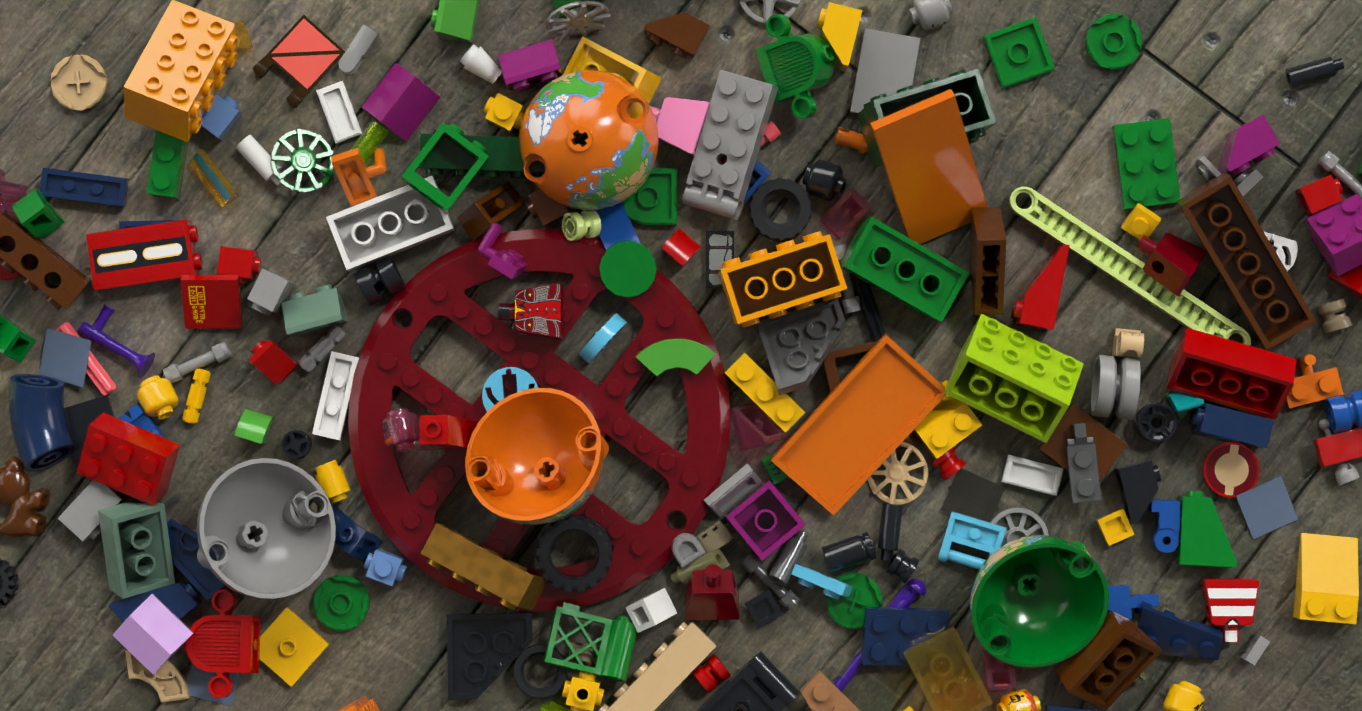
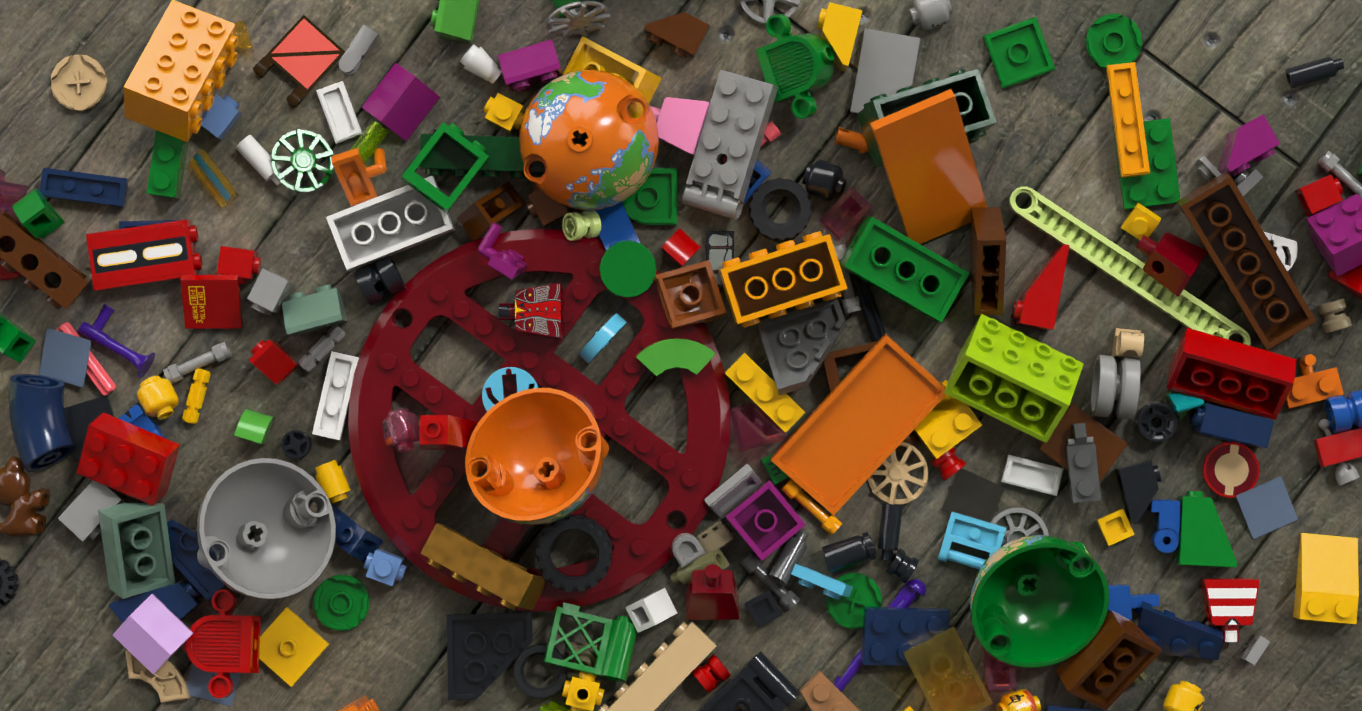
none -> dark orange slope [655,260,727,329]
none -> light orange bar [781,479,842,535]
none -> light orange tile [1106,62,1150,178]

